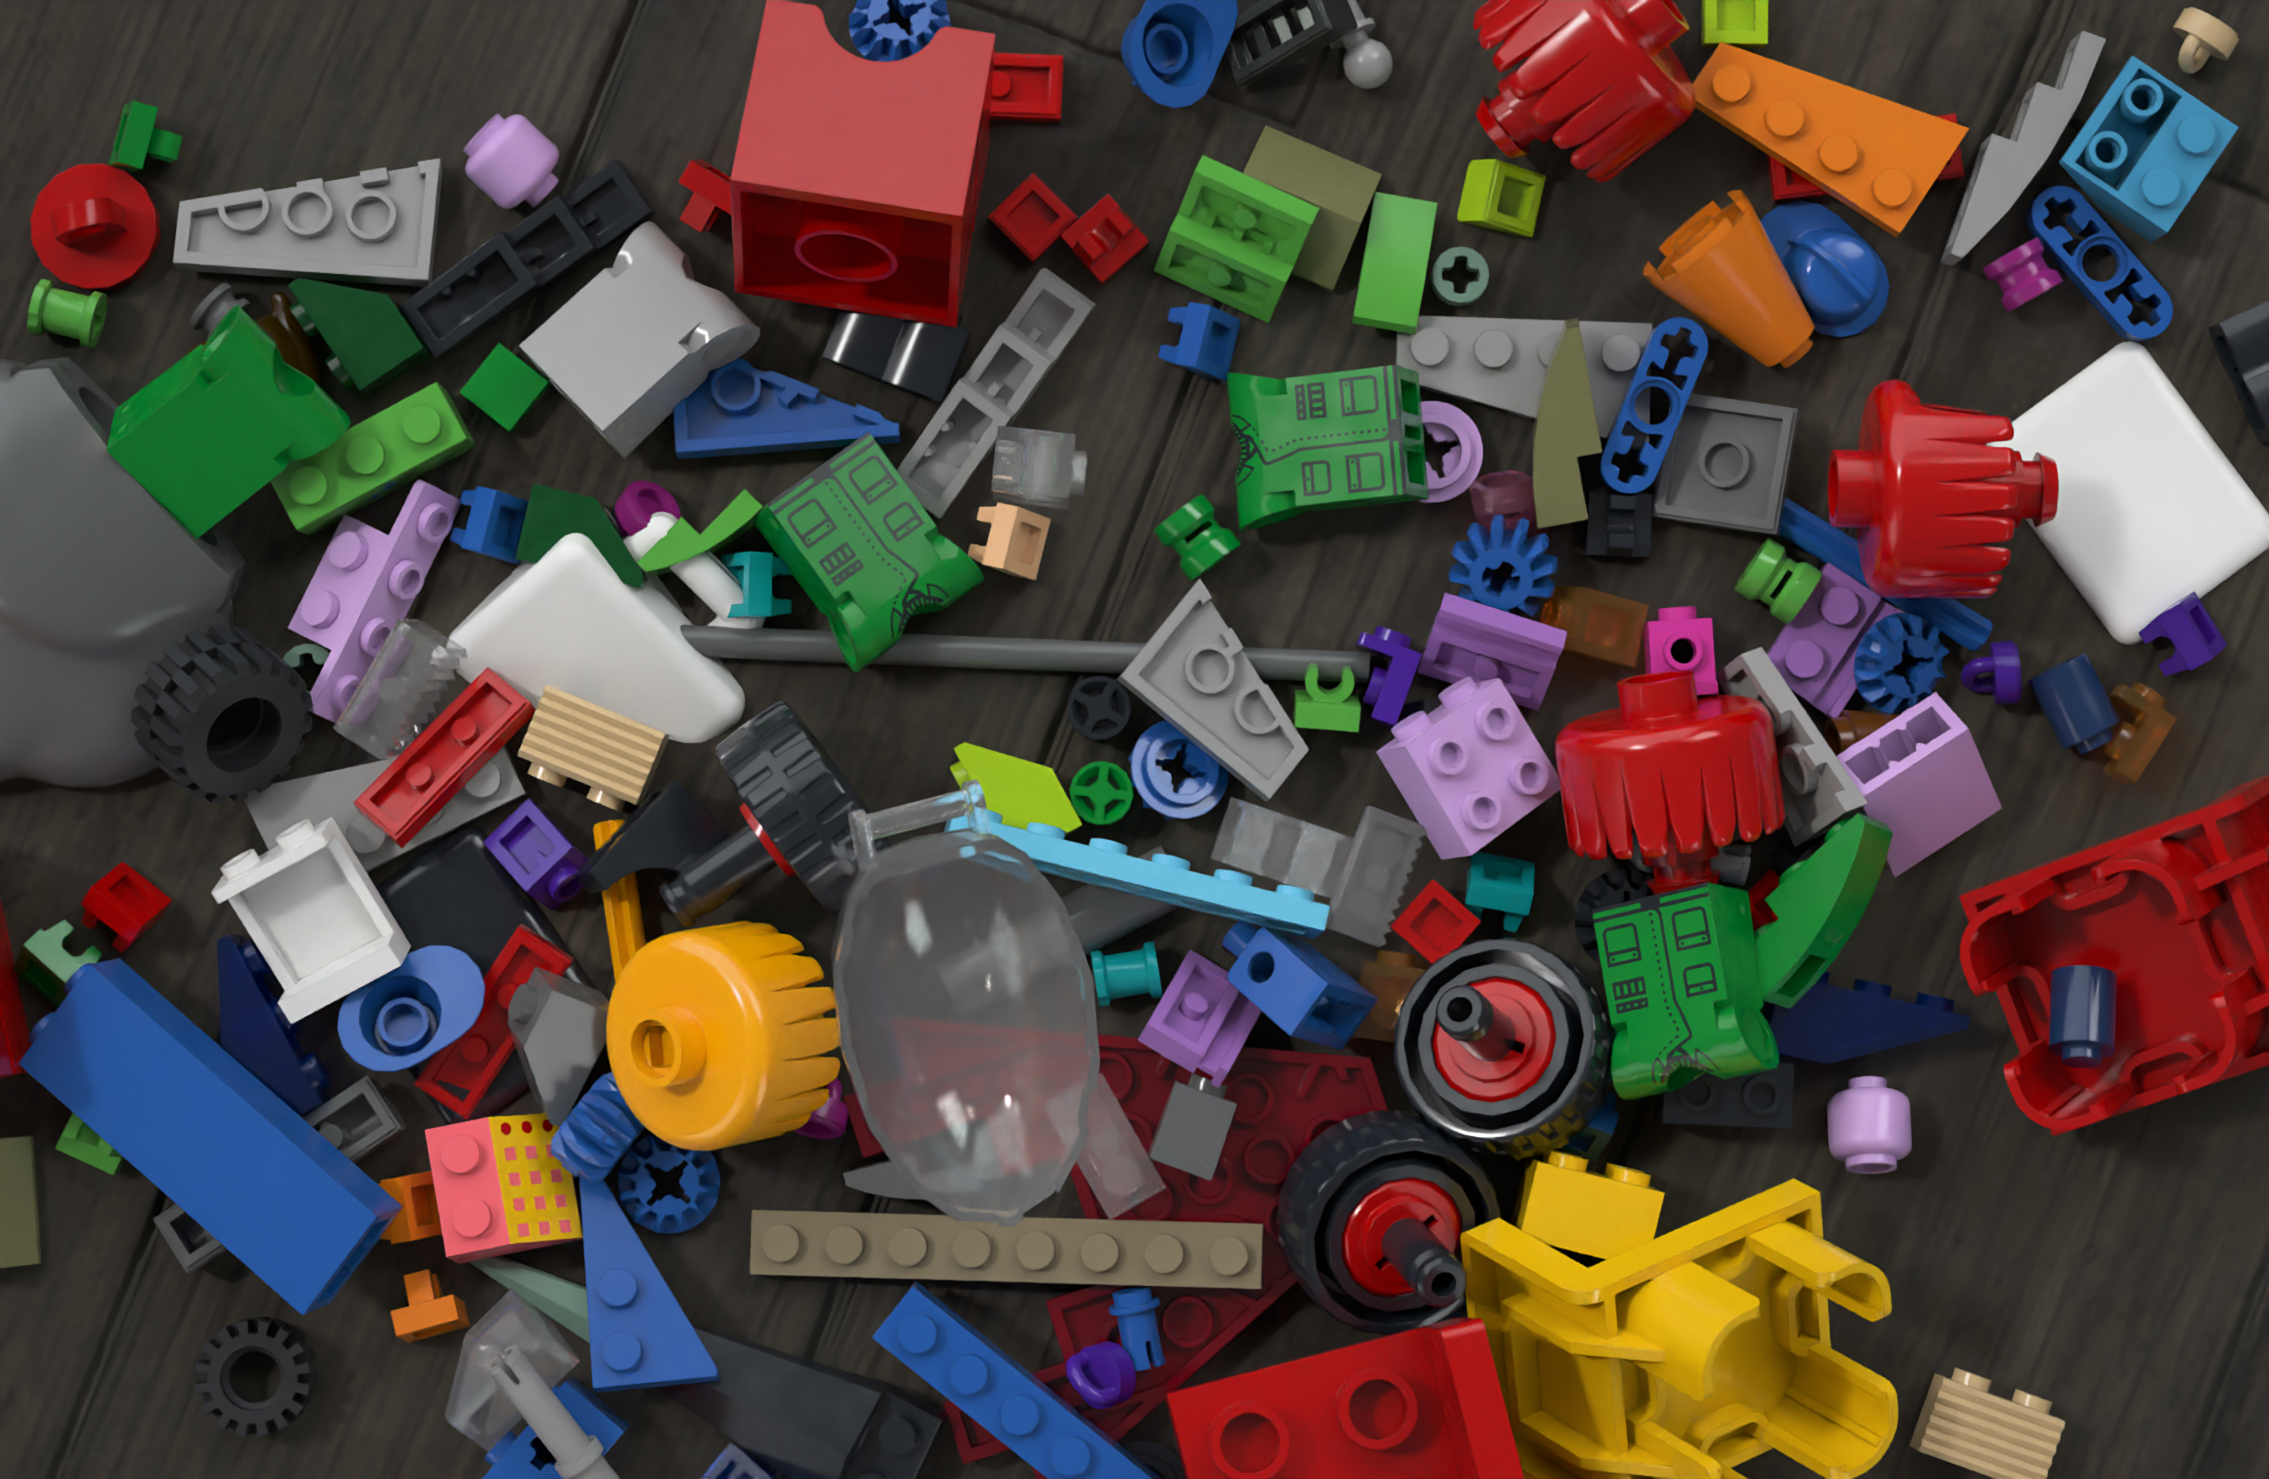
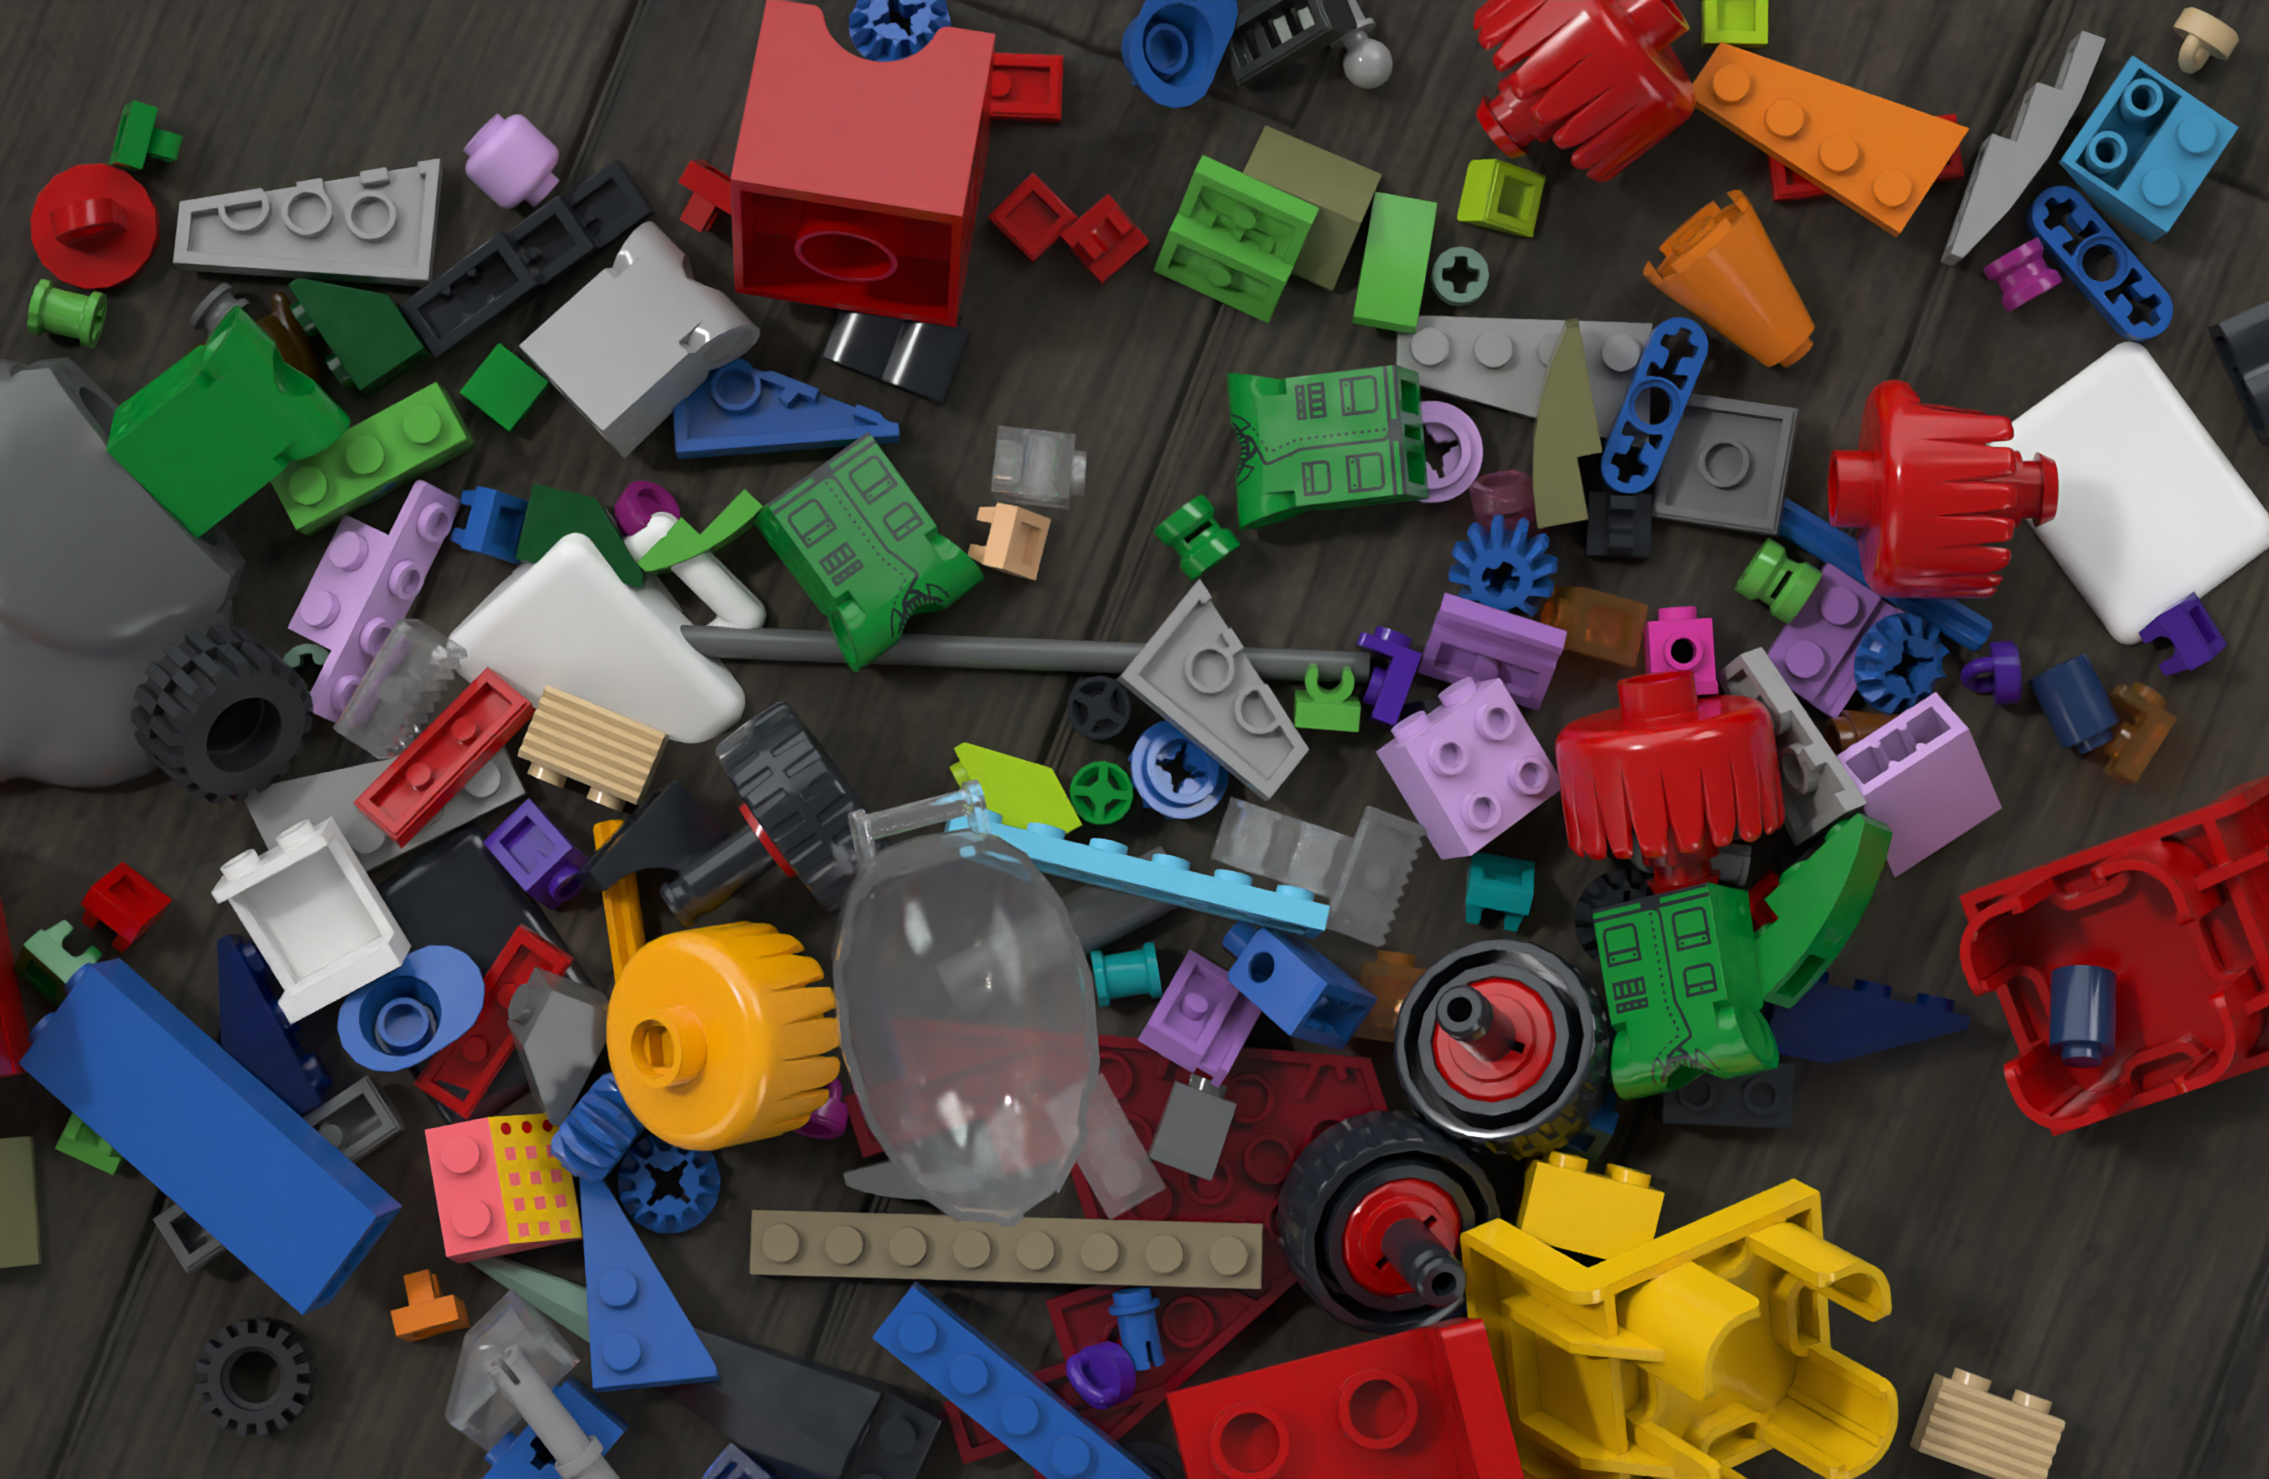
orange tile [378,1171,442,1244] -> none
teal tile [721,551,792,618] -> none
light grey slope [897,268,1096,519] -> none
blue tile [1158,302,1241,381] -> none
red tile [1390,879,1481,964] -> none
blue piece [1761,201,1890,337] -> none
lavender head [1827,1076,1912,1174] -> none

